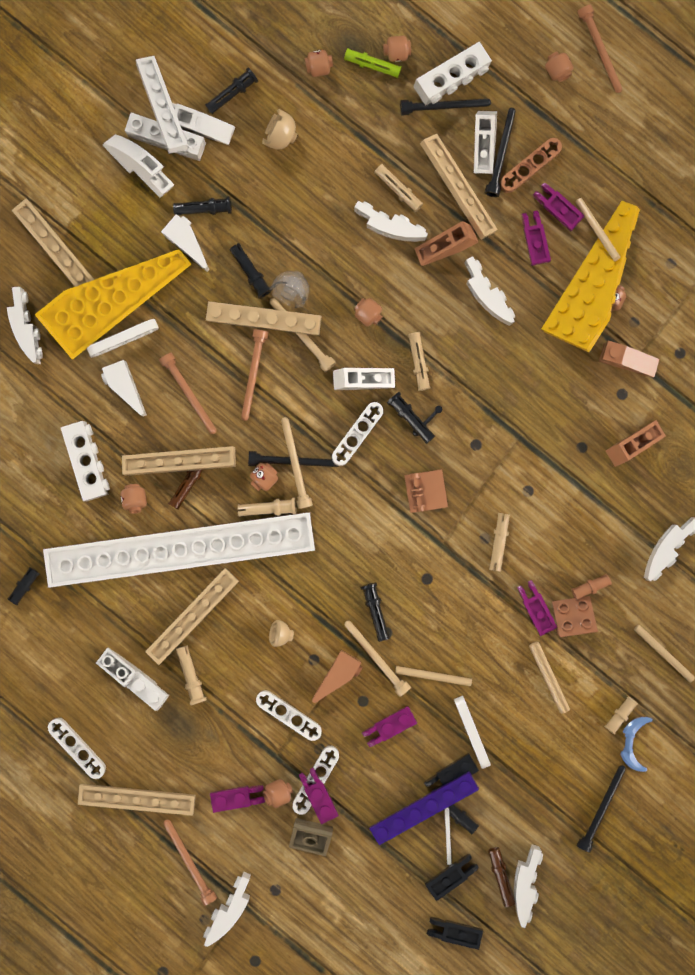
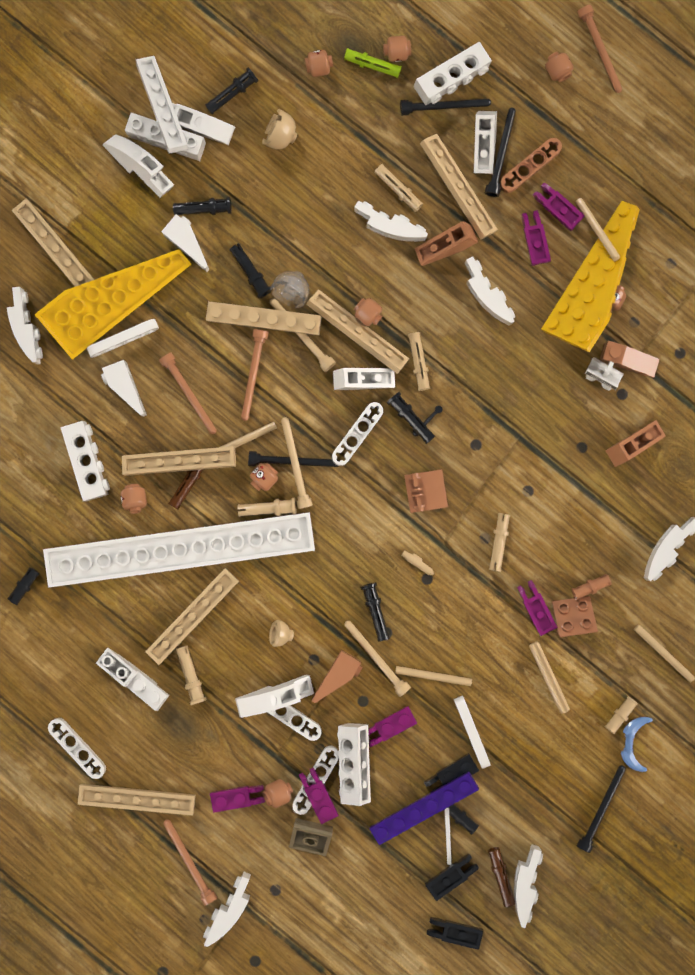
none -> tan bar [221,422,277,448]
none -> white slope [235,674,314,718]
none -> tan plate [306,289,409,374]
none -> white brick [337,723,371,806]
none -> tan piece [401,550,434,575]
none -> white hips [585,357,624,391]

